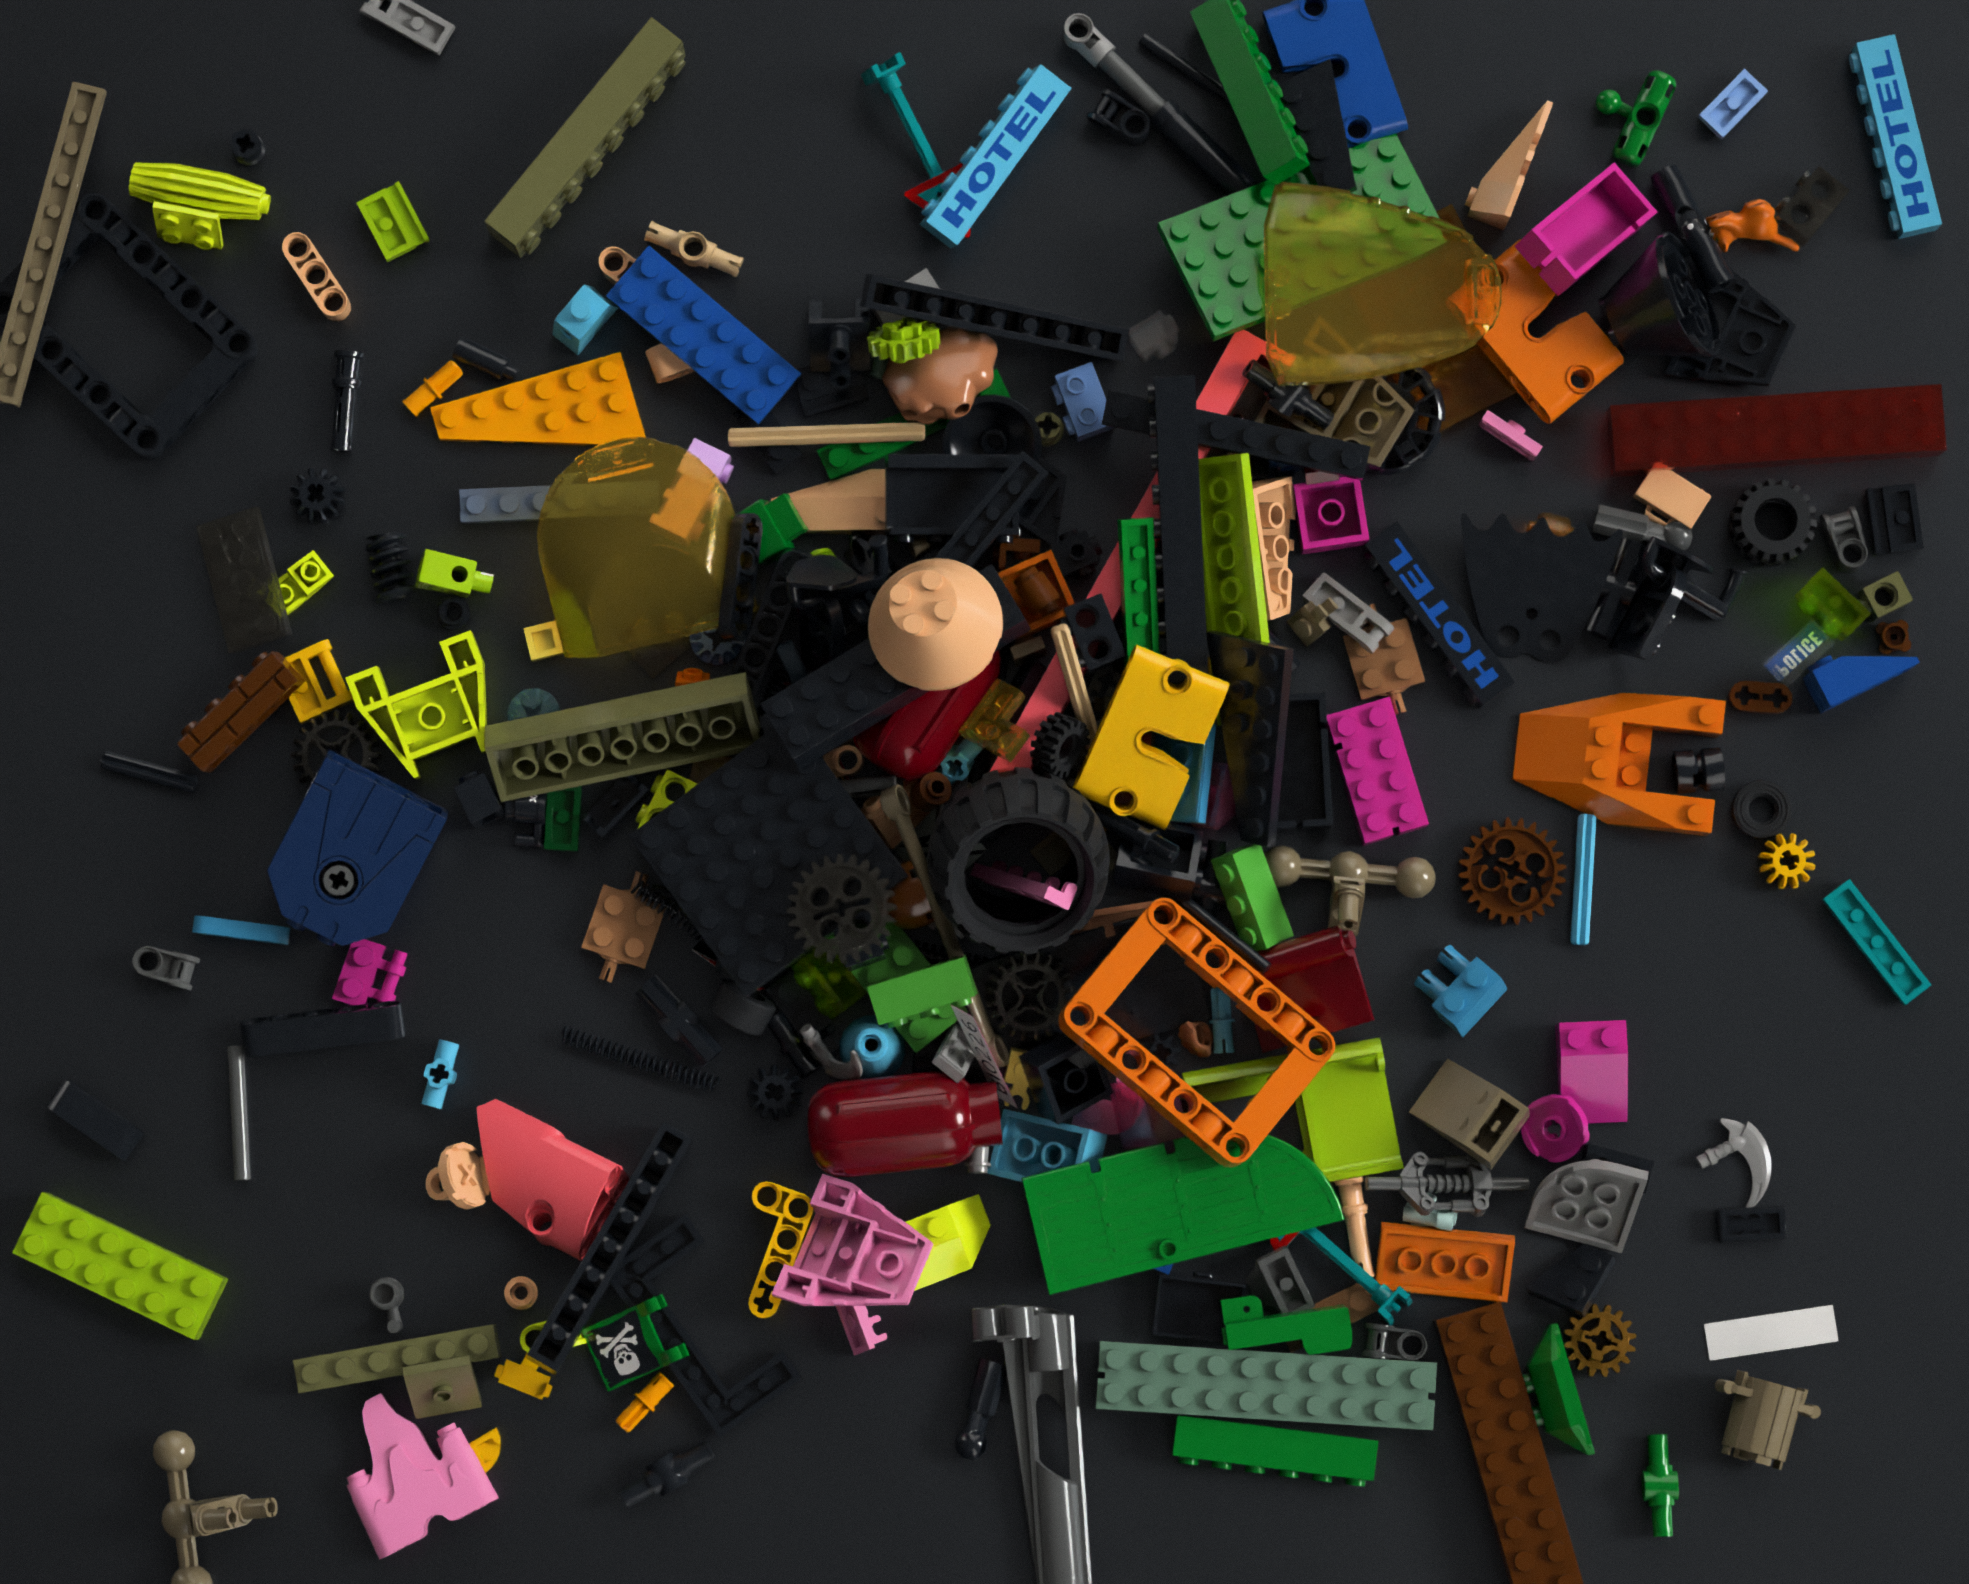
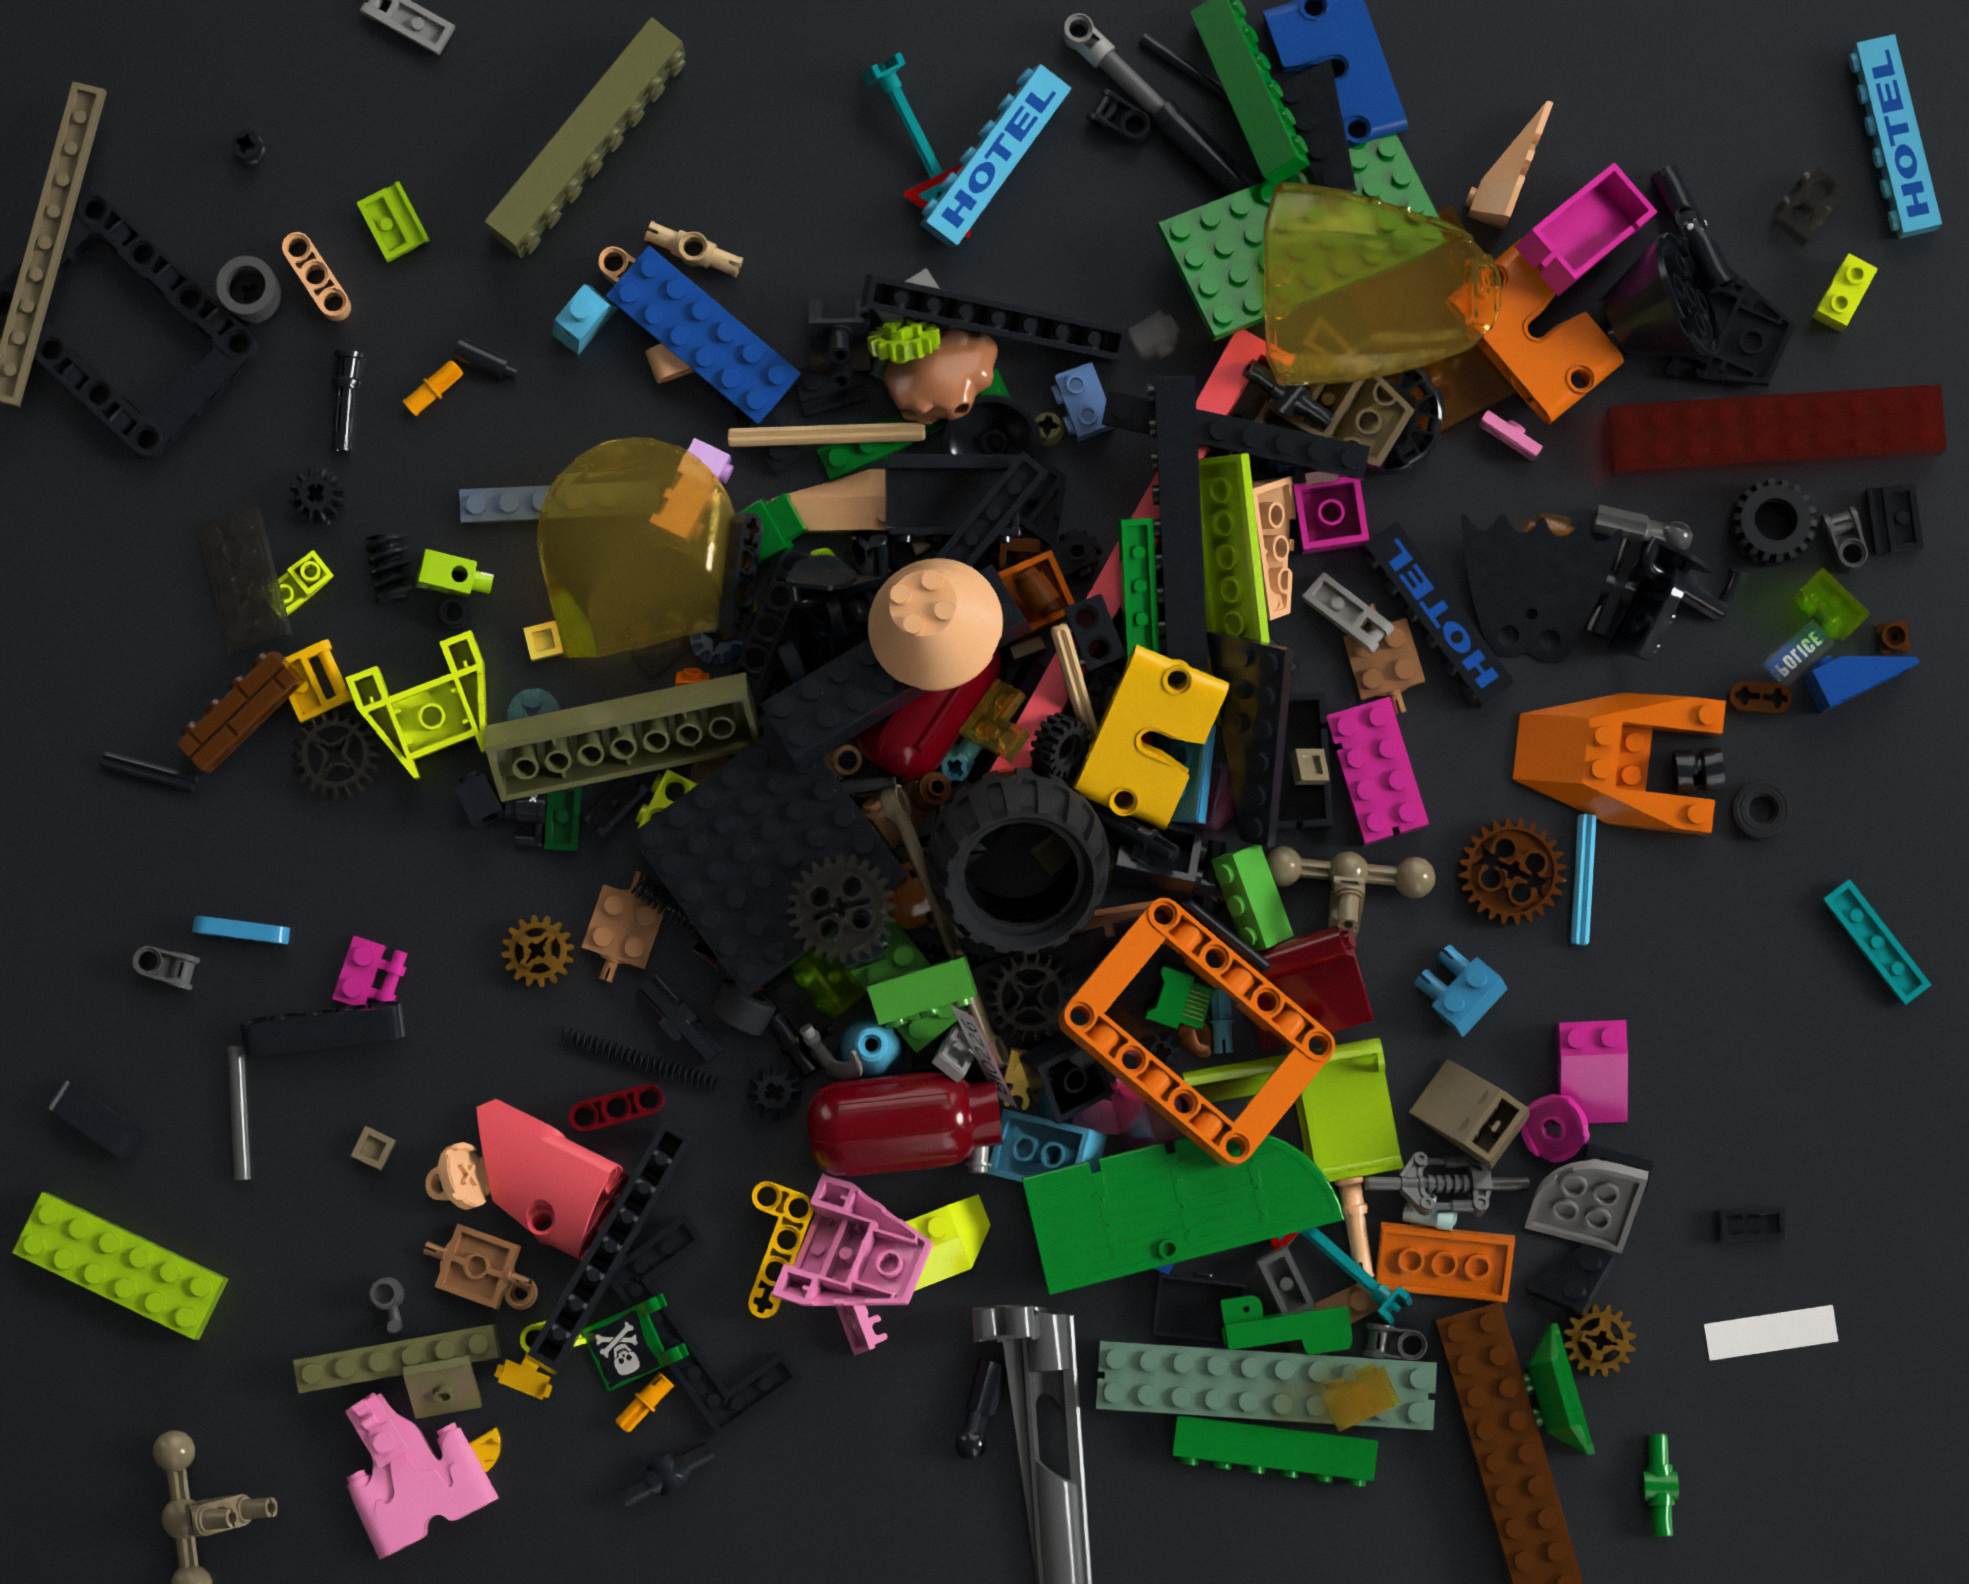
neon yellow plate [128,162,271,250] -> none
dark blue piece [267,749,448,947] -> none
medium azure axle [421,1039,459,1109] -> none
light orange wing [430,352,649,448] -> none
bright pink hinge [970,860,1077,910] -> none
dark tan plate [1286,597,1338,647] -> none
green piece [1596,70,1676,168] -> none
light nougat piece [1633,461,1711,529] -> none
light grey piece [1696,1118,1771,1208] -> none
light blue plate [1698,68,1768,140] -> none
orange animal [1706,199,1799,253] -> none
dark tan container [1715,1370,1821,1470] -> none
yellow gear [1758,833,1816,890] -> none
olive brick [1857,571,1913,622] -> none
none -> dark grey piece [216,256,282,323]
none -> bright pink plate [346,1392,409,1468]
none -> dark tan plate [351,1126,397,1171]
none -> medium nougat plate [423,1223,532,1310]
none -> pearl gold gear [501,915,575,988]
none -> dark red beam [569,1084,665,1133]
none -> green piece [1145,963,1215,1030]
none -> dark tan plate [1289,749,1330,785]
none -> clear yellow brick [1320,1363,1401,1432]
none -> neon yellow brick [1812,253,1878,333]

